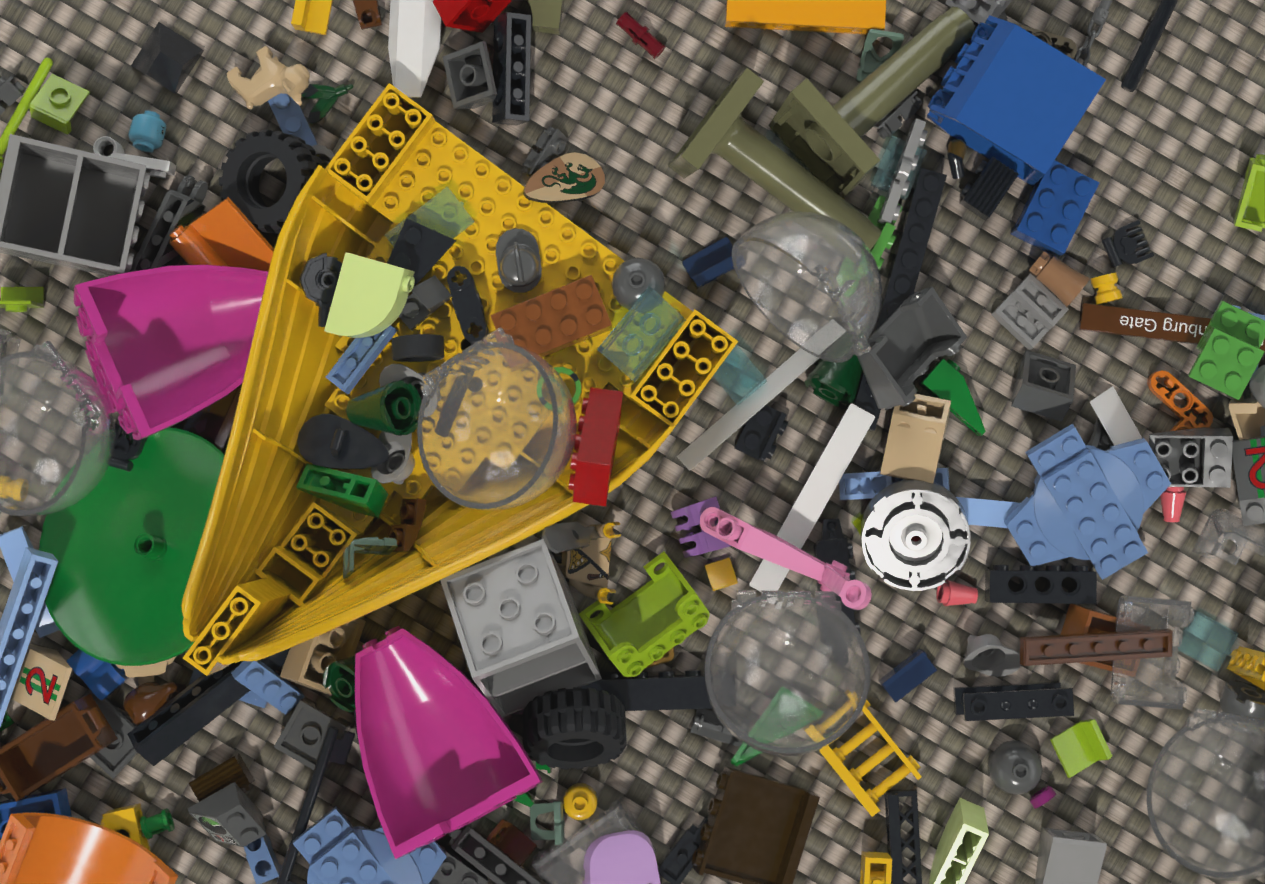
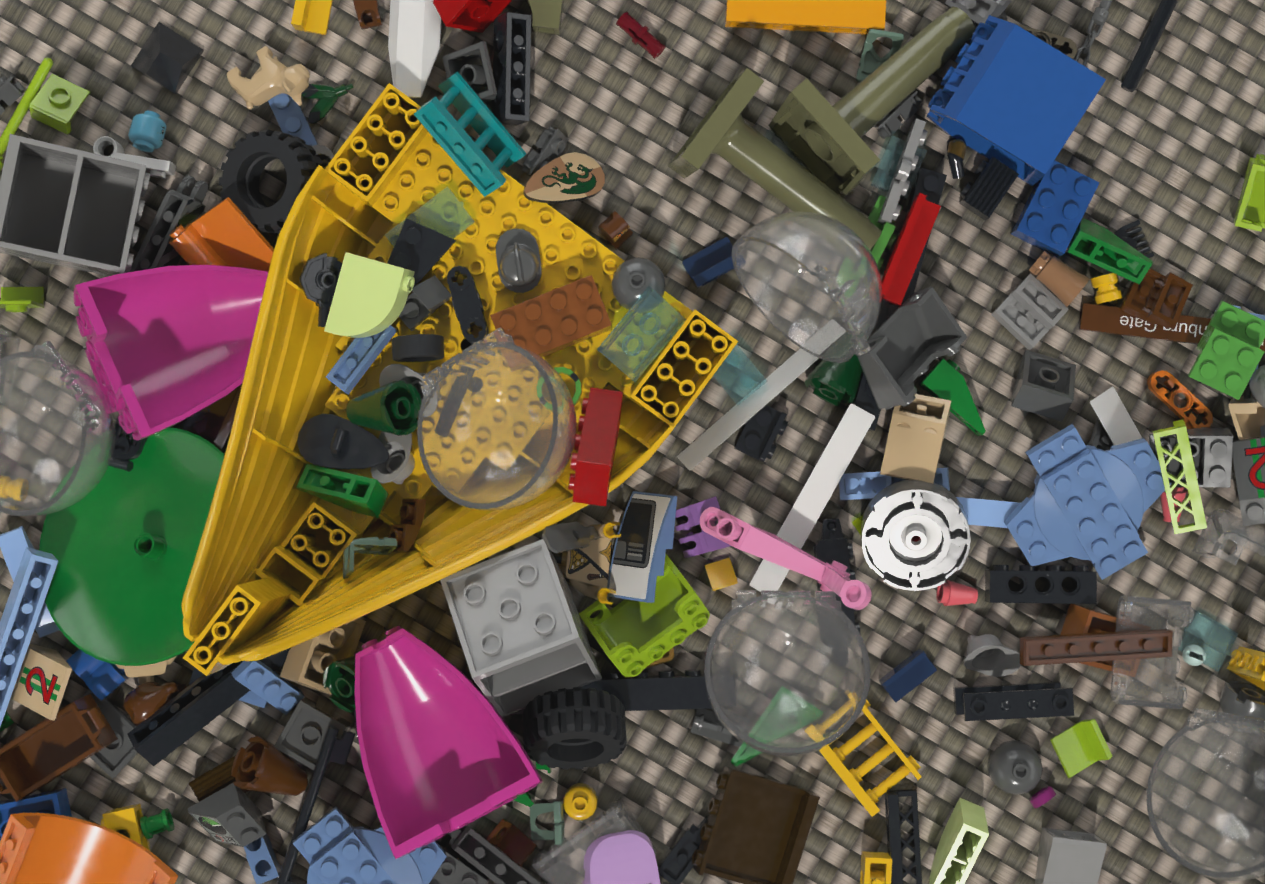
none -> reddish brown cone [231,736,308,796]
none -> teal fence [414,71,526,197]
none -> reddish brown leg [598,211,633,250]
none -> slope [607,491,677,603]
none -> red fence [875,193,941,306]
none -> green slope [1067,217,1153,284]
none -> reddish brown slope [1120,268,1193,328]
none -> lime fence [1152,420,1207,534]
none -> light aqua hinge [1182,644,1206,666]

